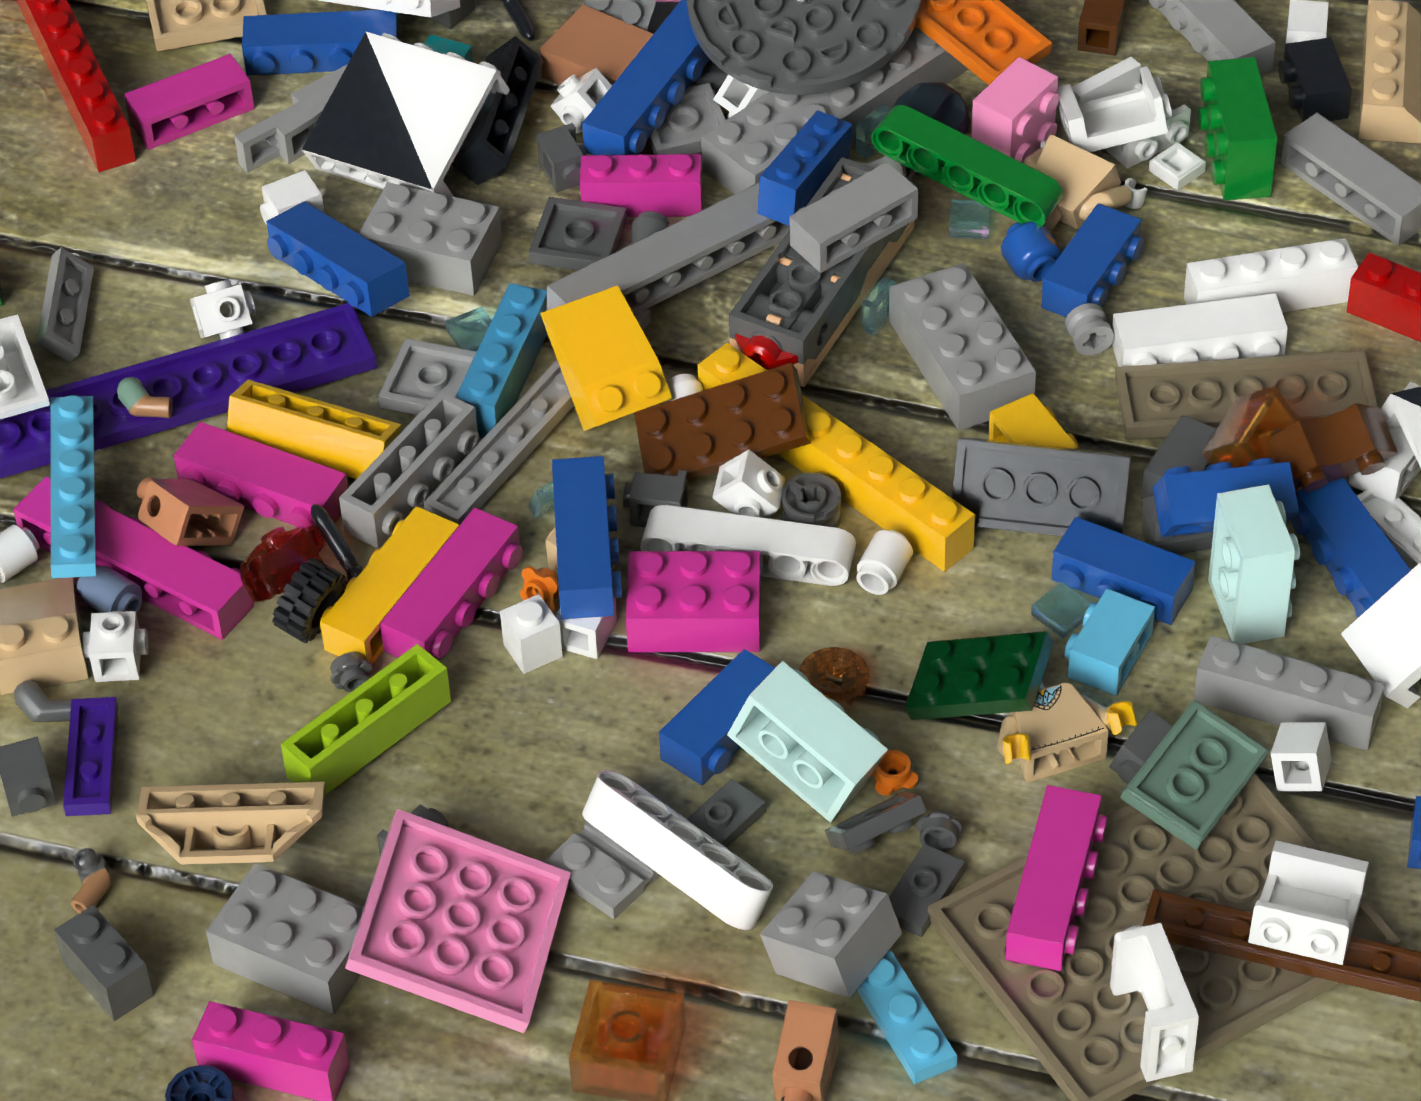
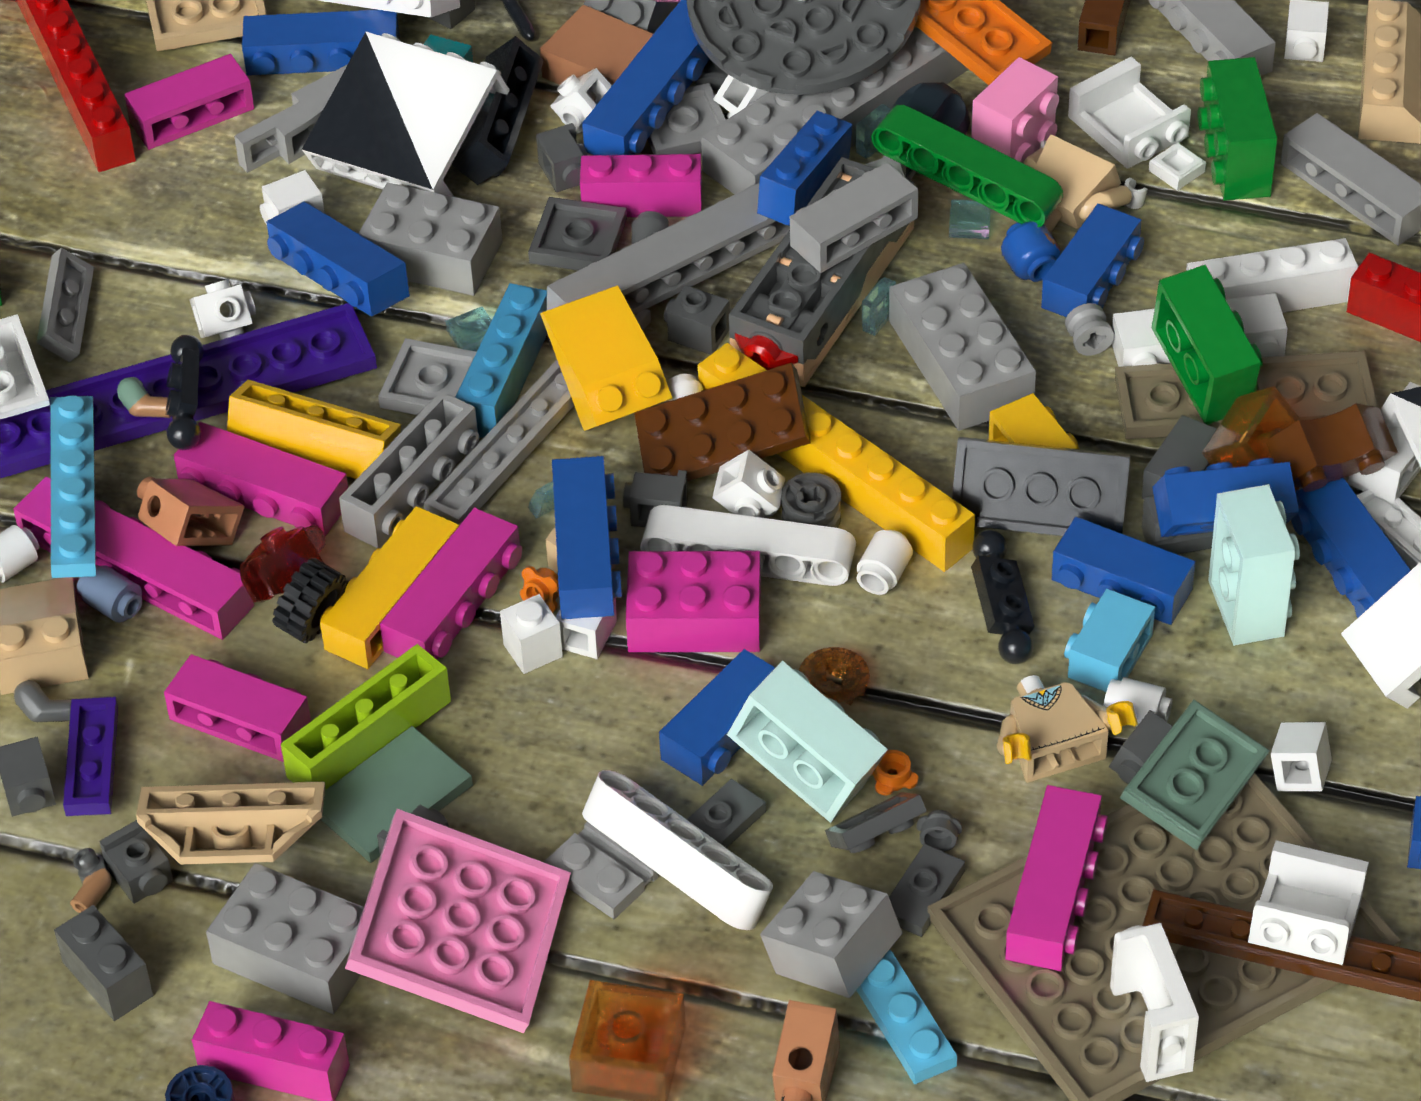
white brick [83,611,148,682] -> none
black piece [311,504,364,581] -> none
dark grey plate [330,652,373,692] -> none
dark green plate [905,631,1053,720] -> none
clear light blue tile [1031,582,1091,639] -> none
white panel [1057,66,1172,152] -> none
light grey brick [1194,635,1385,751] -> none
black brick [1278,38,1352,122] -> none
none -> dark grey brick [99,820,173,904]
none -> dark pink brick [164,654,311,762]
none -> black plate [166,335,204,450]
none -> sand green tile [320,726,473,863]
none -> dark grey brick [664,285,730,355]
none -> black plate [971,530,1035,664]
none -> white brick [1103,677,1172,727]
none -> green brick [1151,265,1263,425]

